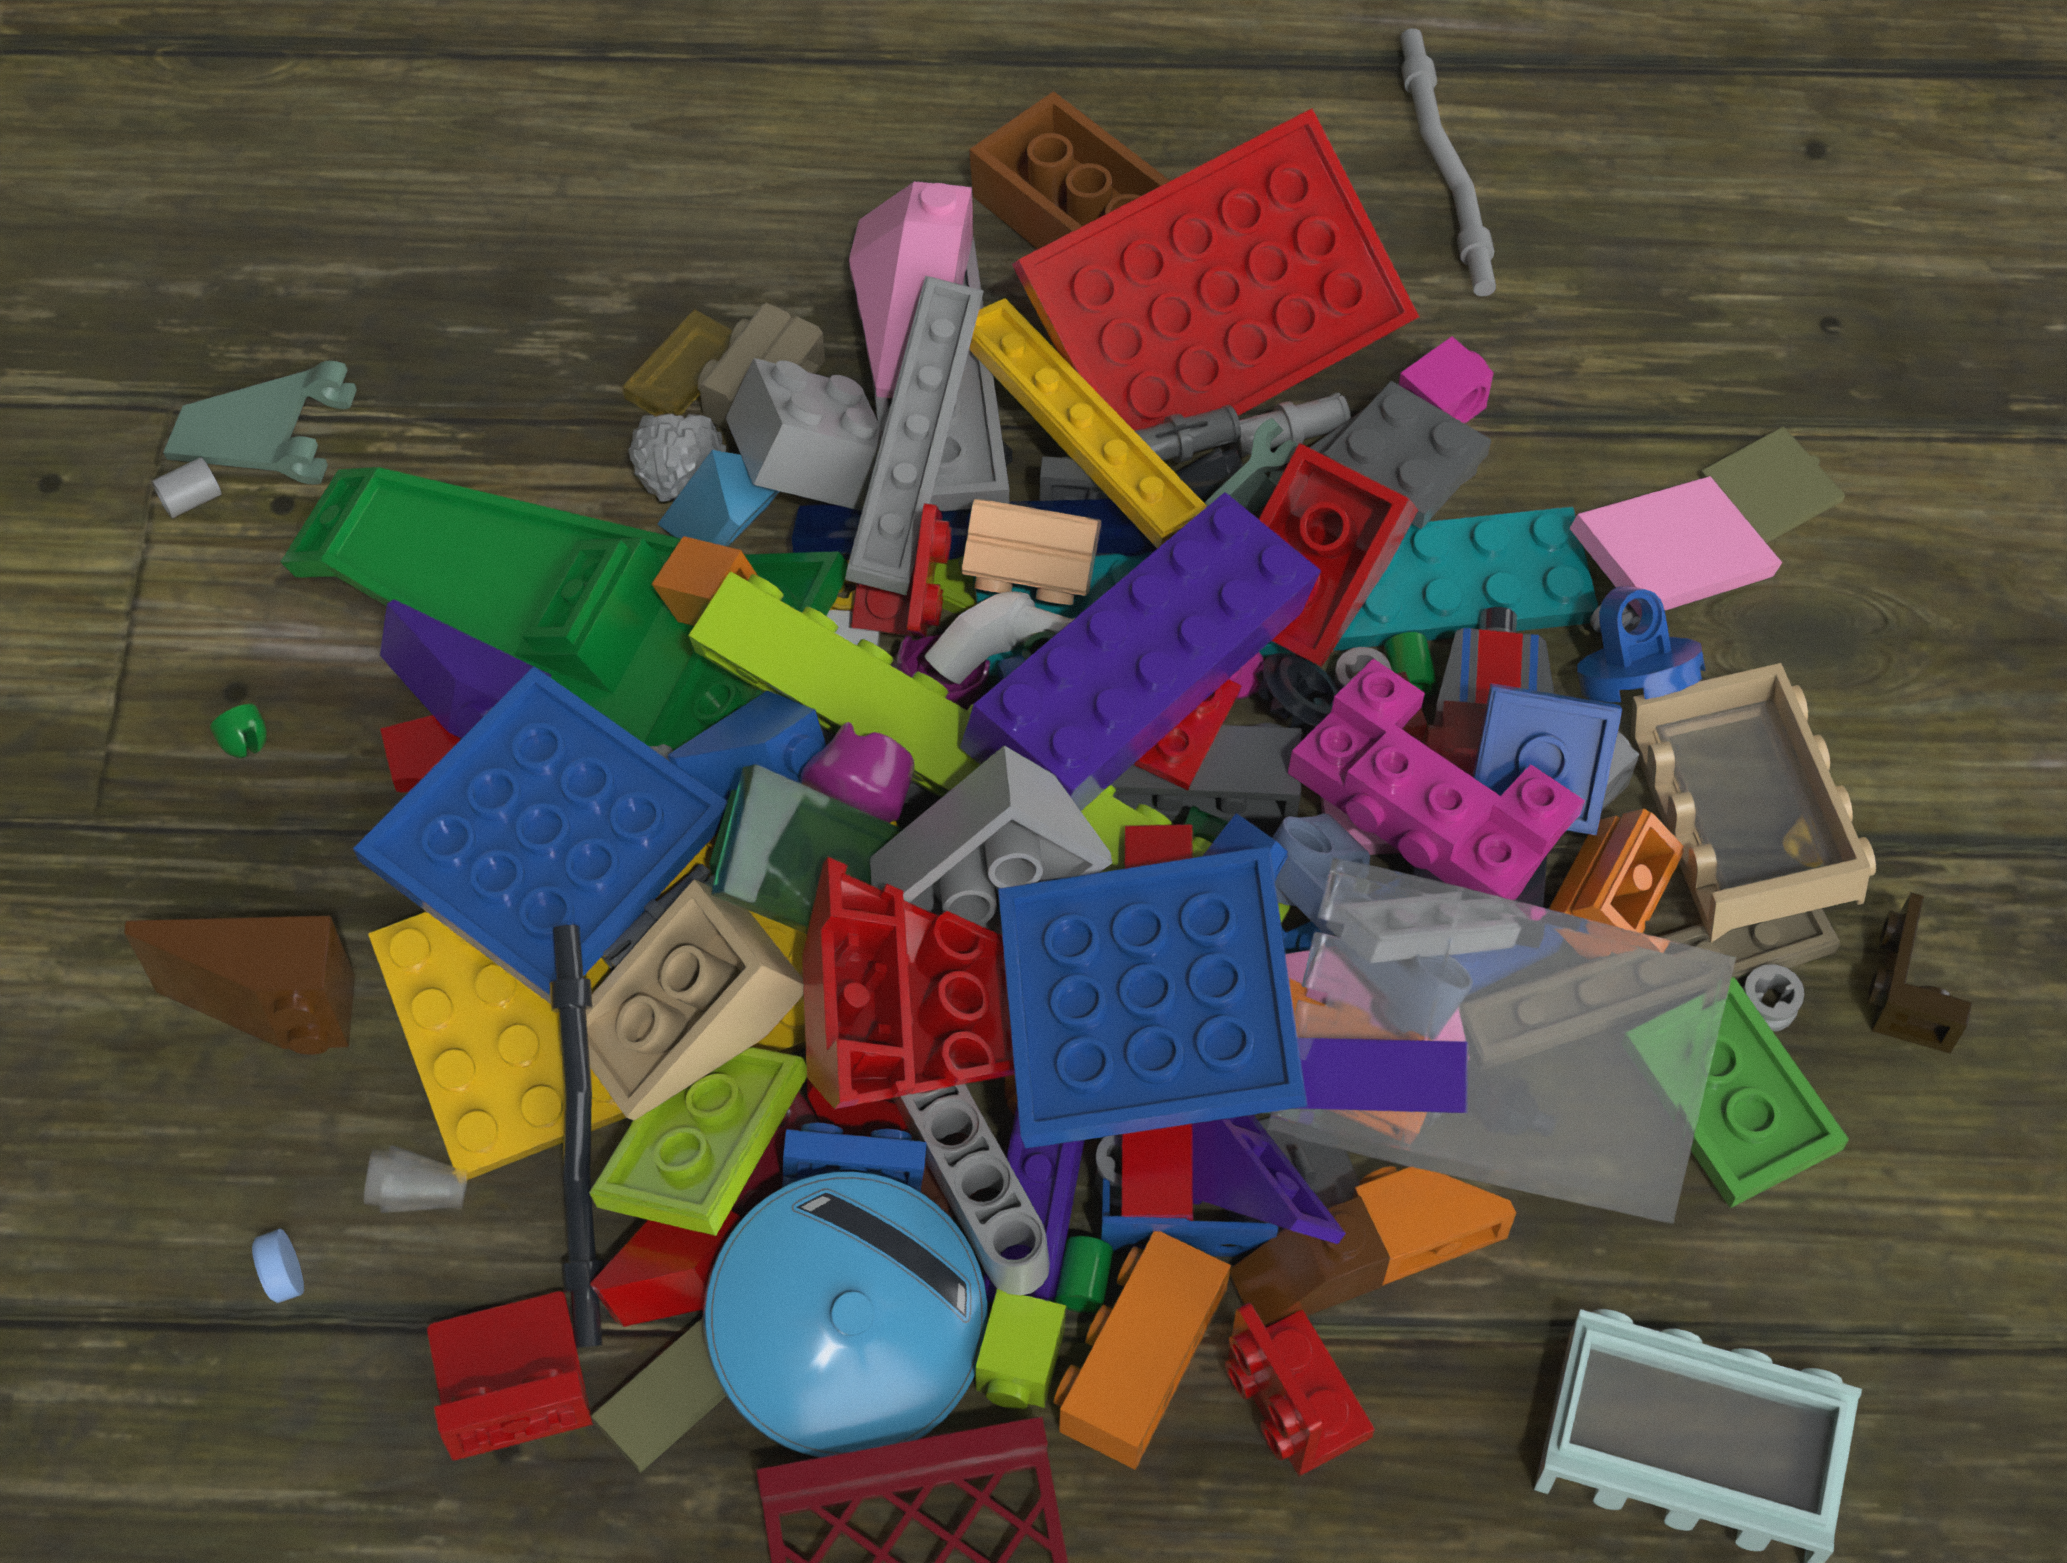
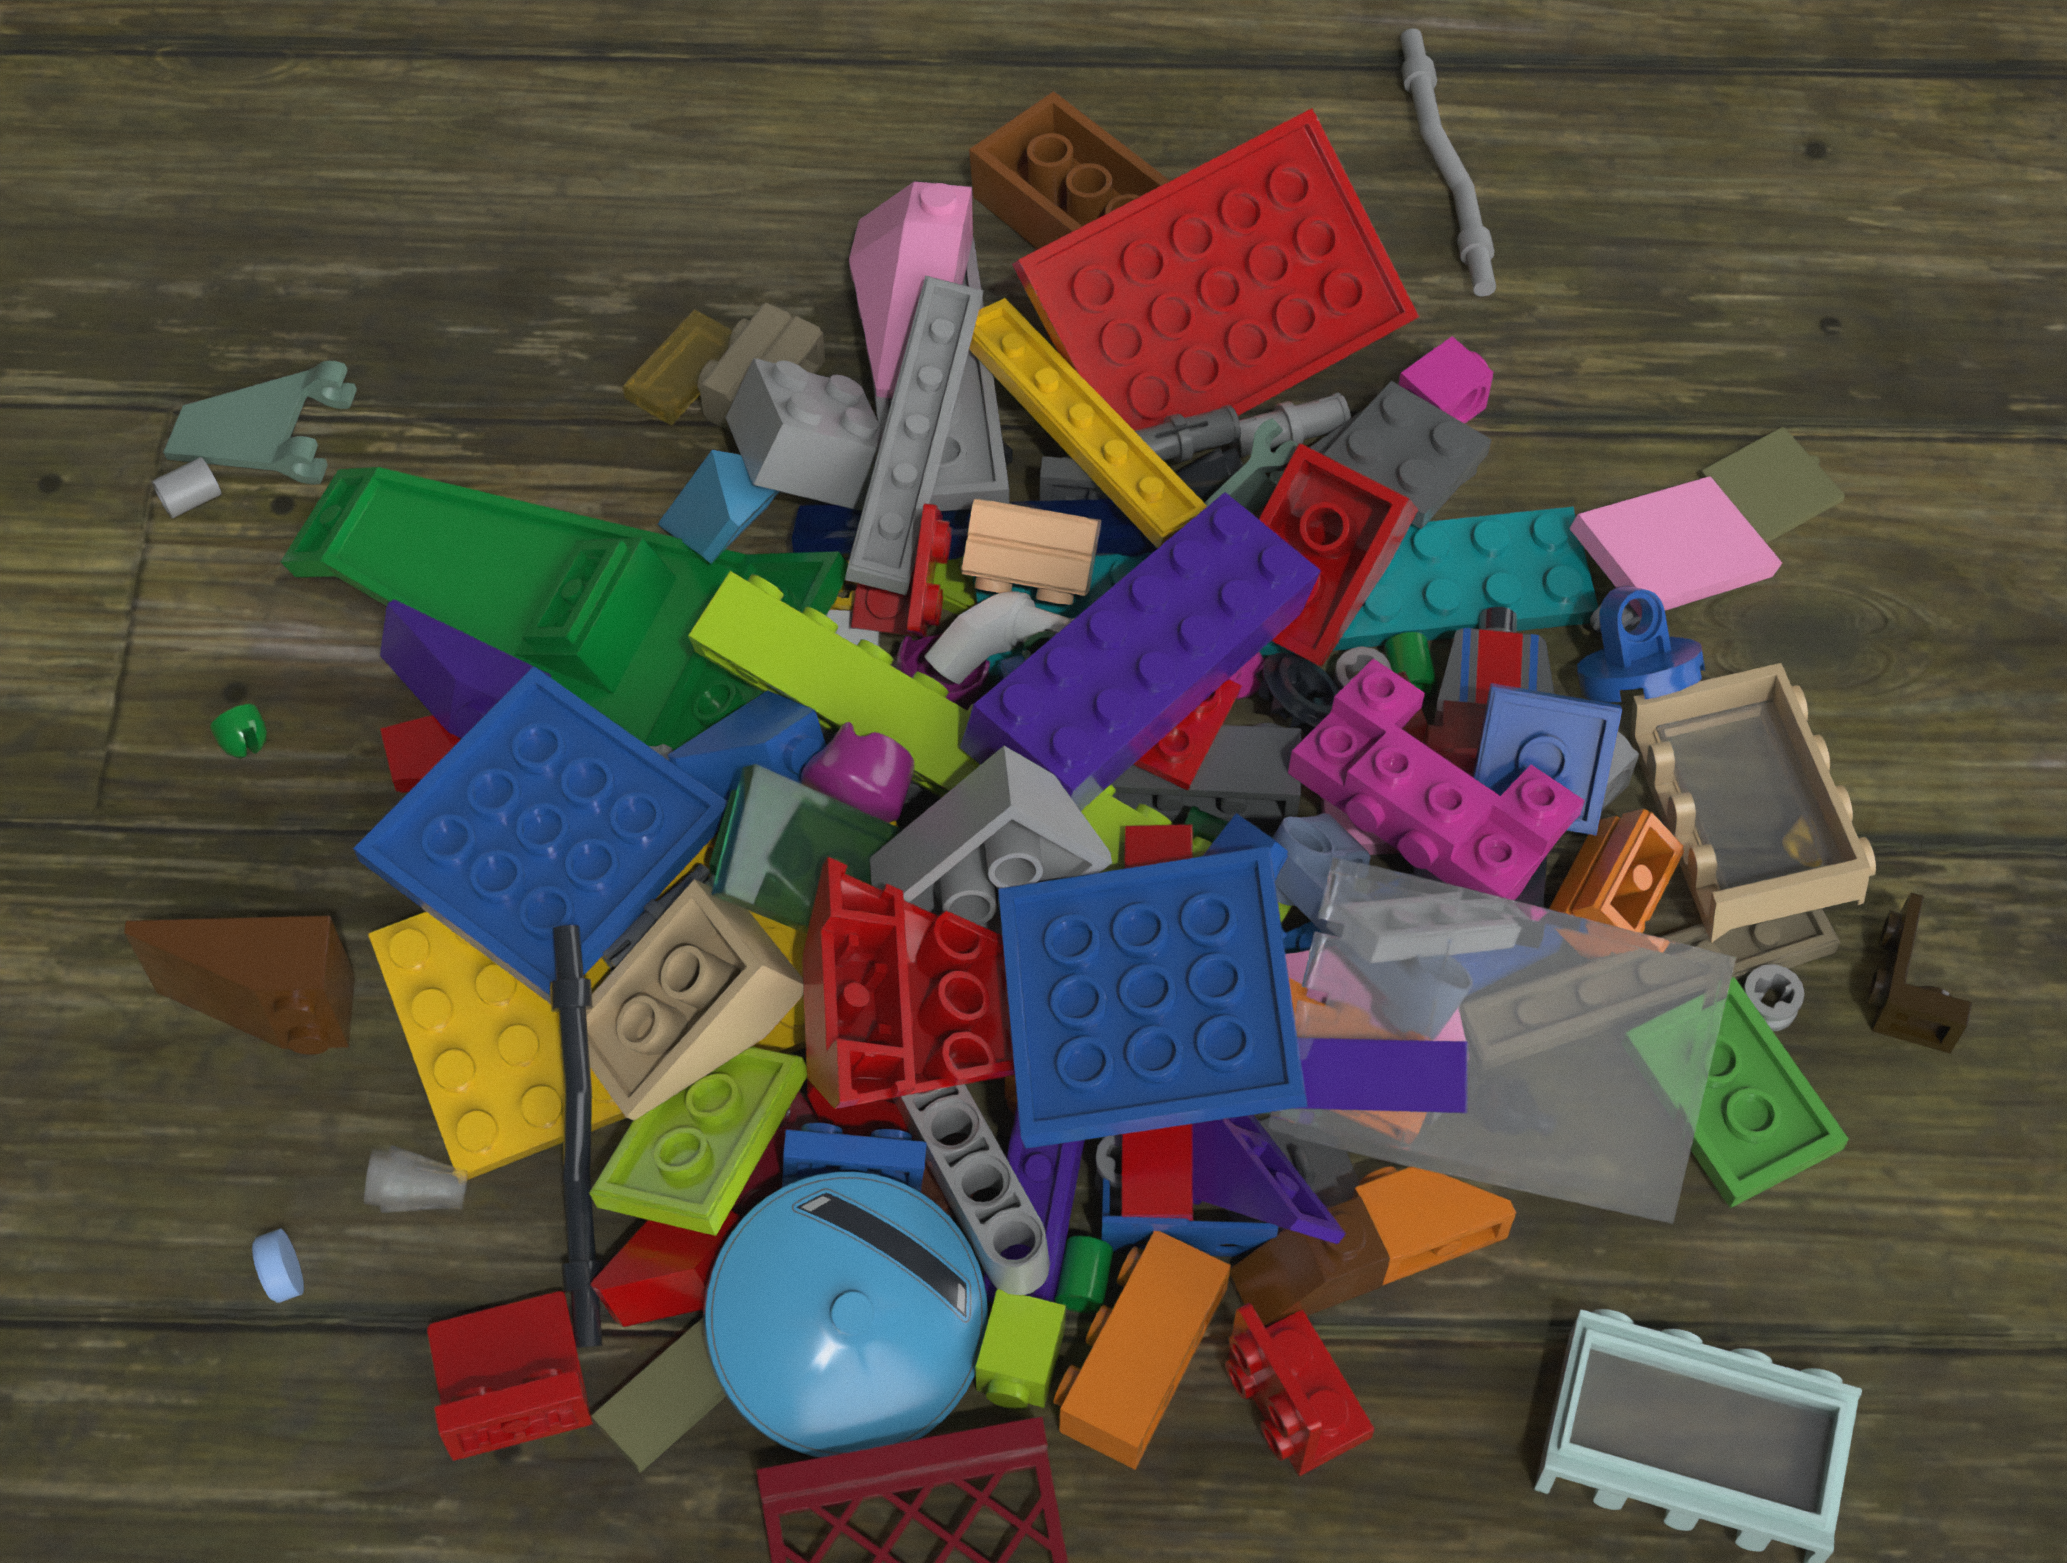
light grey piece [628,414,726,501] -> none
orange brick [652,536,758,626] -> none

